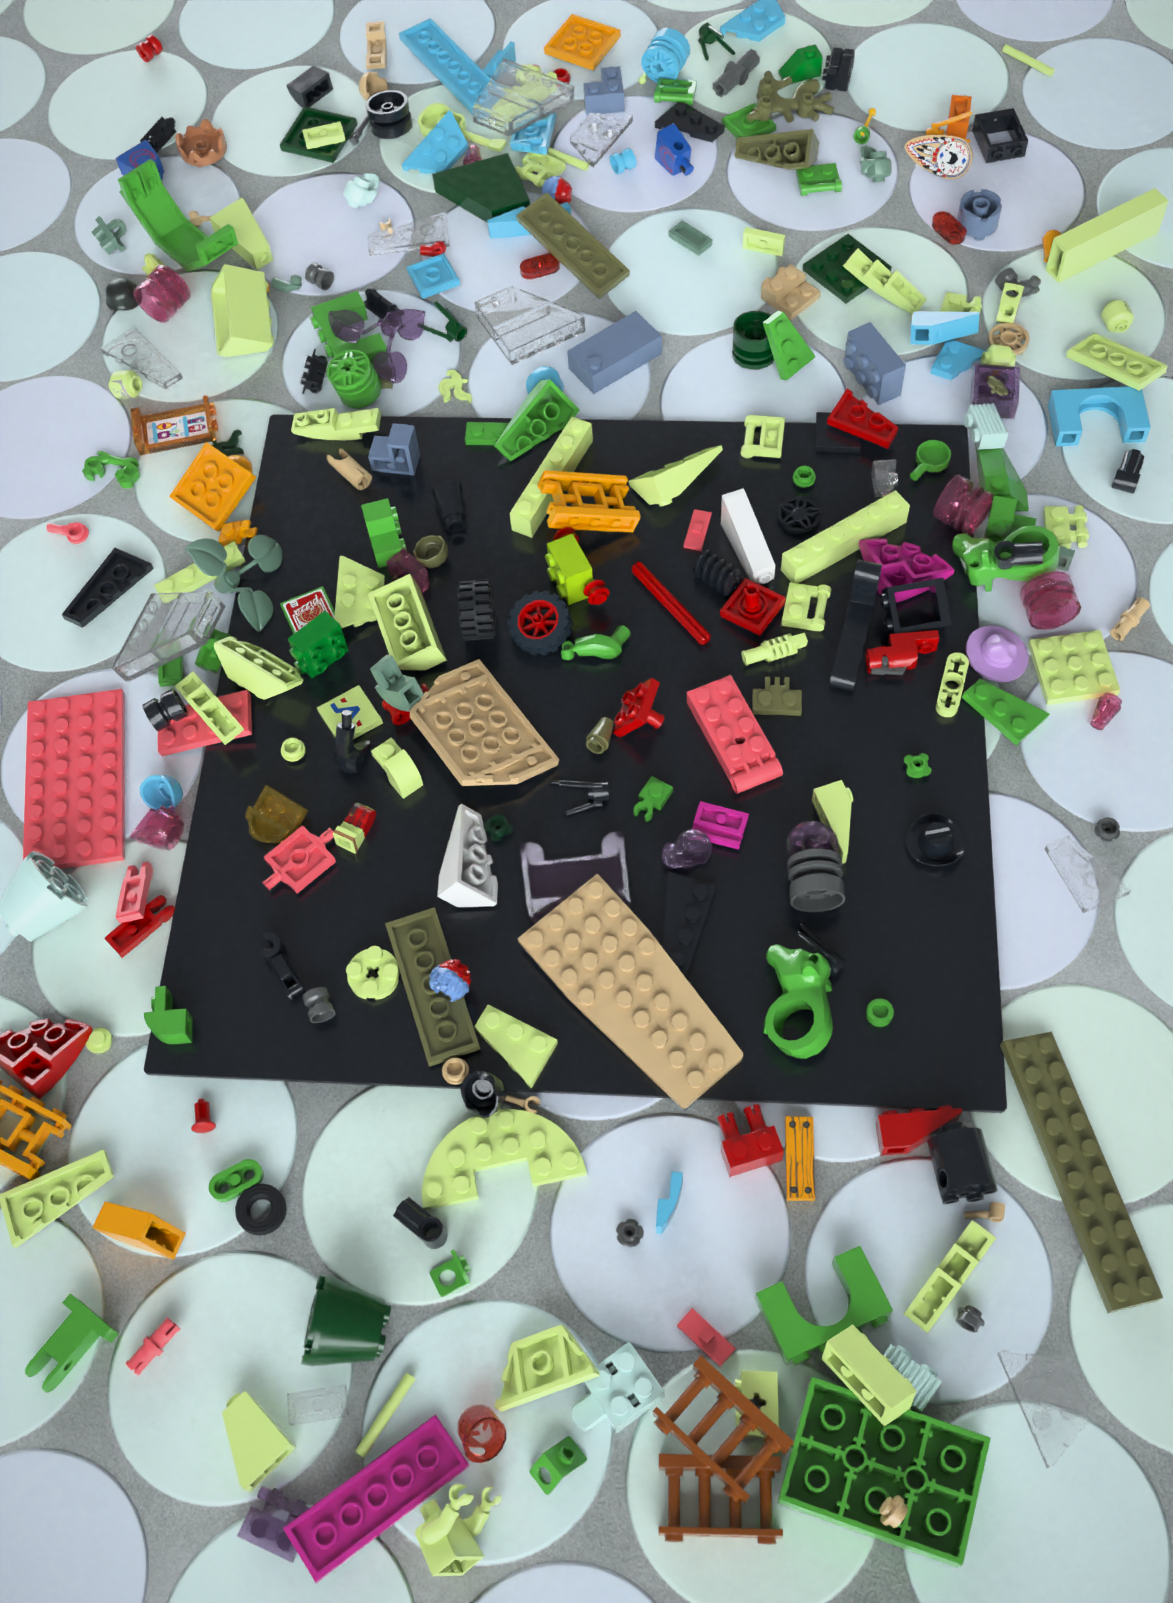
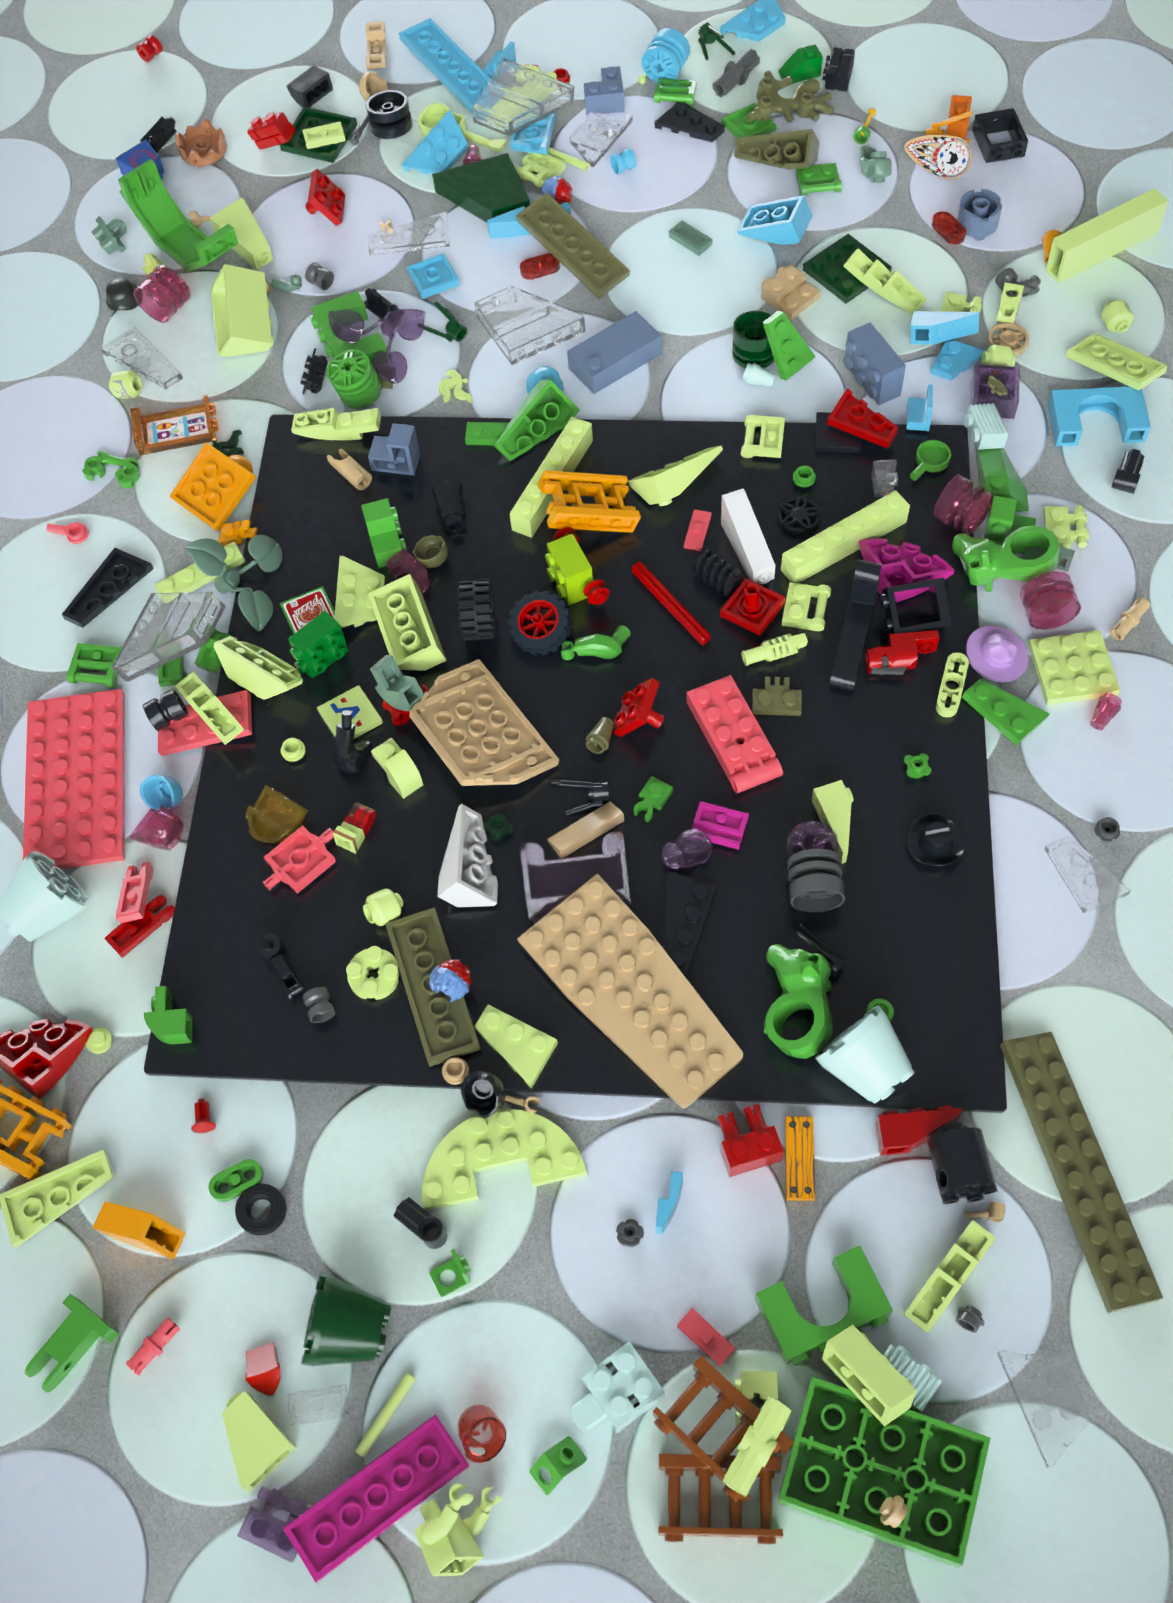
light aqua head [343,173,380,208] -> none
red arm [420,241,446,257] -> none
yellowish green wing [495,1324,600,1412] -> none
light orange plate [544,14,621,71] -> none
blue torso [654,123,694,176] -> none
yellowish green plate [743,227,785,256] -> none
black piece [994,541,1043,570] -> none
yellowish green piece [1002,44,1055,77] -> none
none -> bright green plate [67,643,125,688]
none -> tile [245,1342,281,1396]
none -> red brick [247,112,295,150]
none -> red plate [305,169,346,226]
none -> yellowish green head [363,888,403,926]
none -> tan slope [547,802,624,859]
none -> yellowish green piece [723,1396,792,1497]
none -> medium azure slope [737,195,813,245]
none -> light aqua cone [742,363,776,387]
none -> light aqua cone [815,1005,914,1104]
none -> medium azure panel [906,384,933,431]

